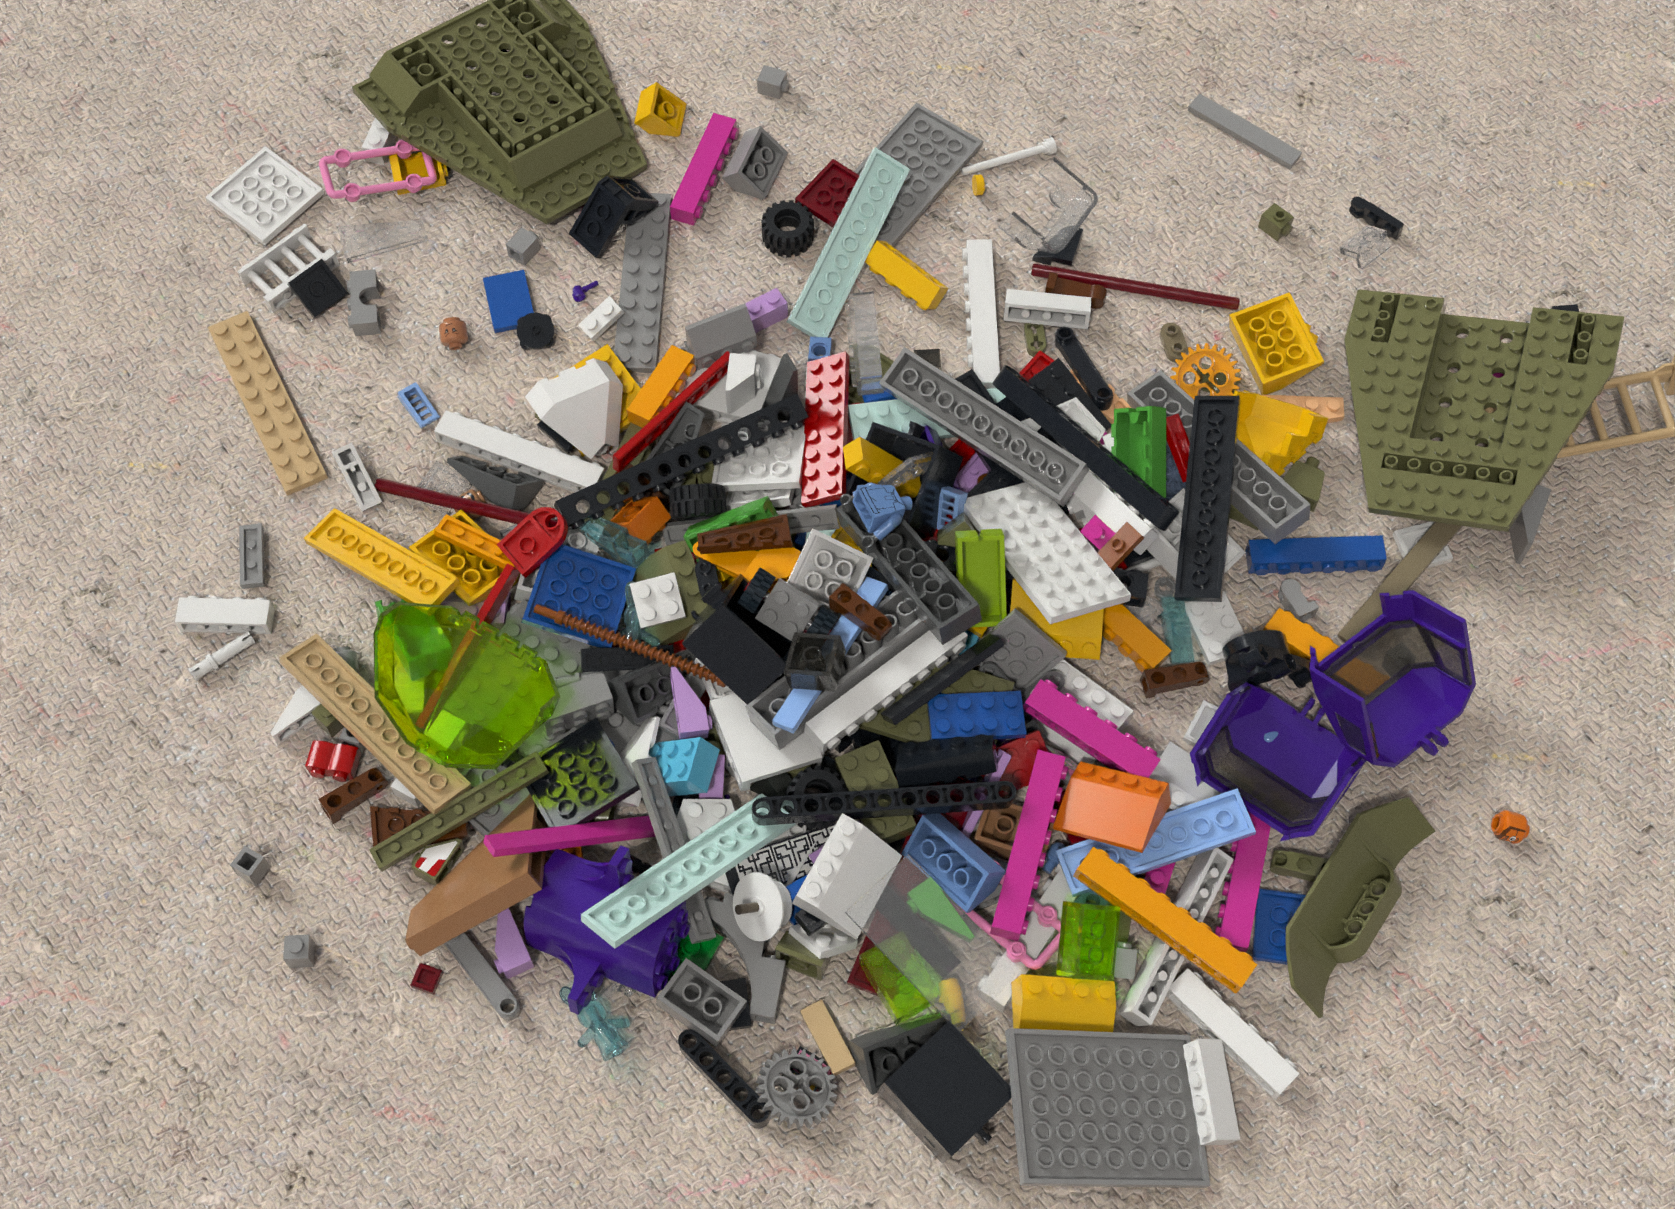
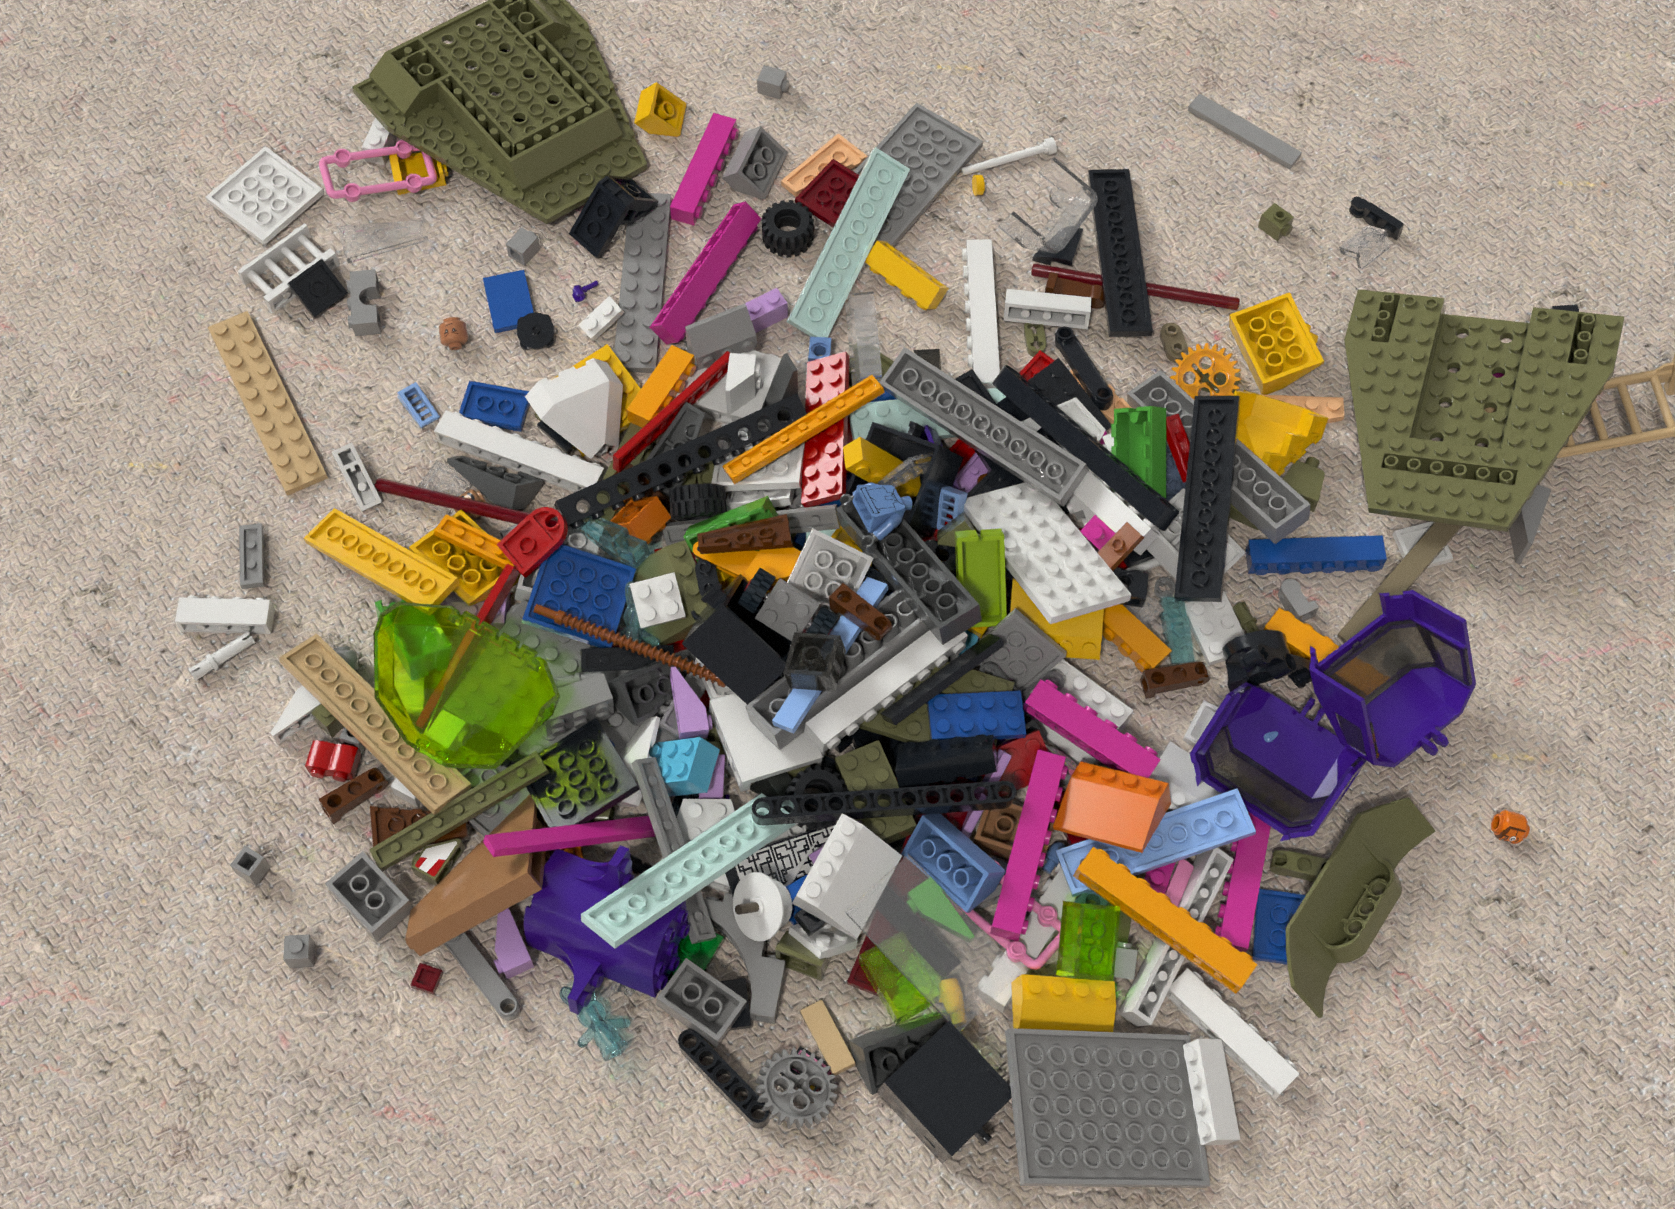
none -> light grey brick [325,851,413,942]
none -> blue tile [459,381,530,432]
none -> dark pink brick [650,201,761,344]
none -> light orange tile [722,375,885,484]
none -> light nougat wing [781,133,868,197]
none -> black plate [1087,169,1153,337]
none -> bright pink slope [1165,859,1194,907]
none -> olive axle [1233,602,1260,633]

